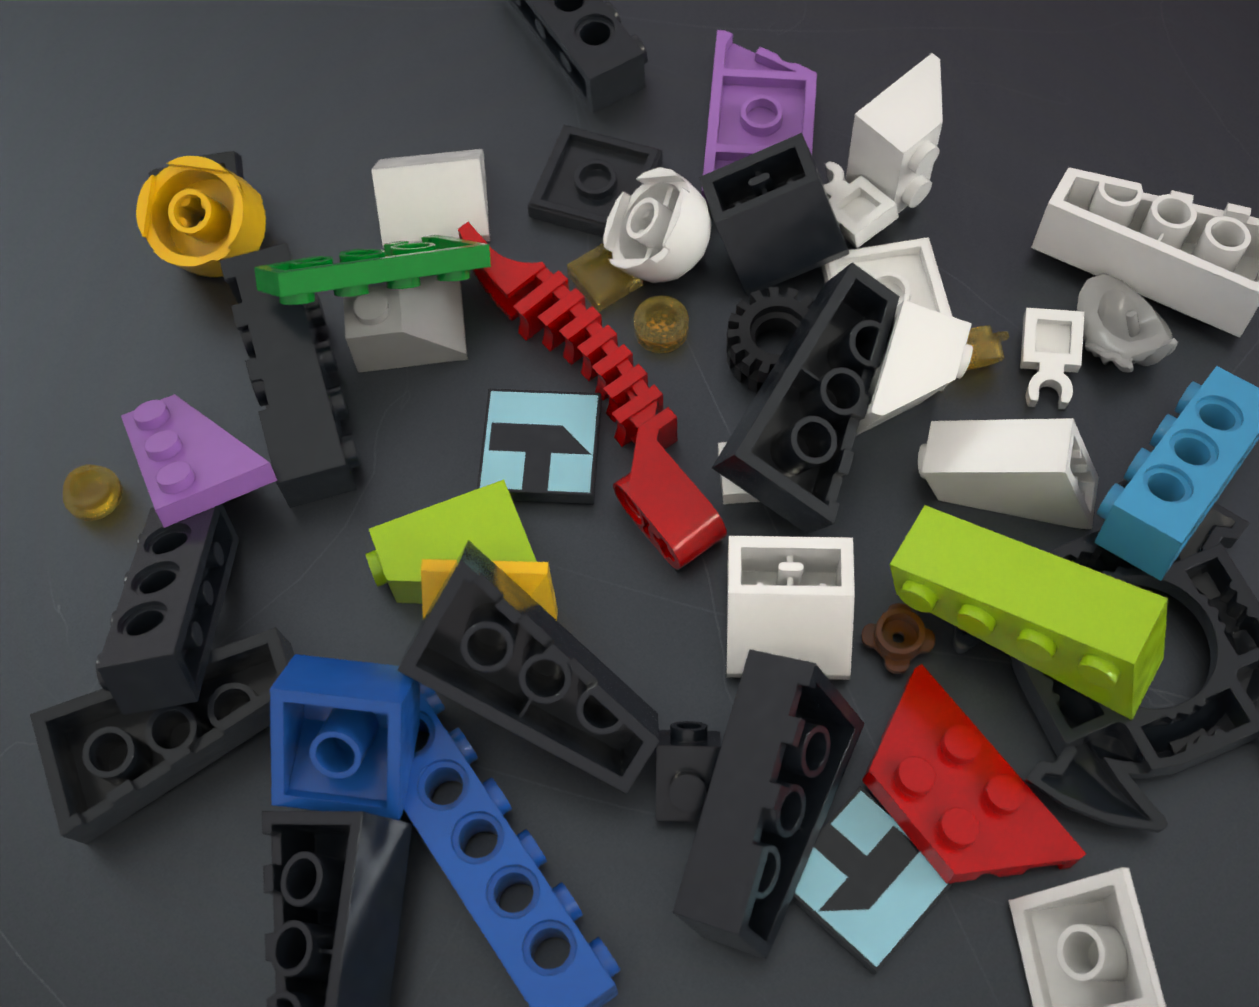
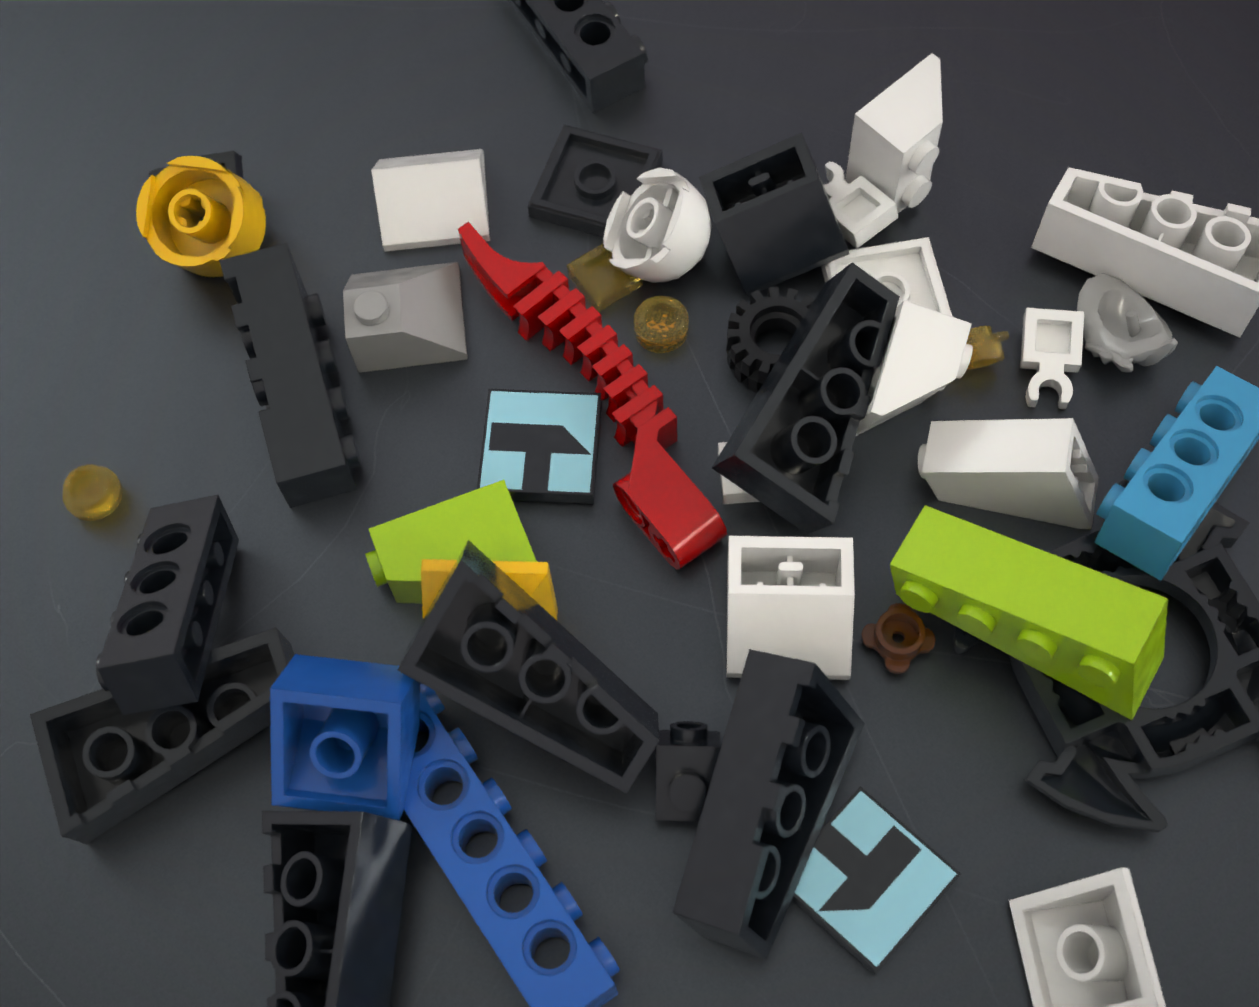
medium lavender wing [121,394,277,528] -> none
green wing [254,235,491,305] -> none
medium lavender wing [701,30,817,204] -> none
red wing [862,664,1086,884] -> none

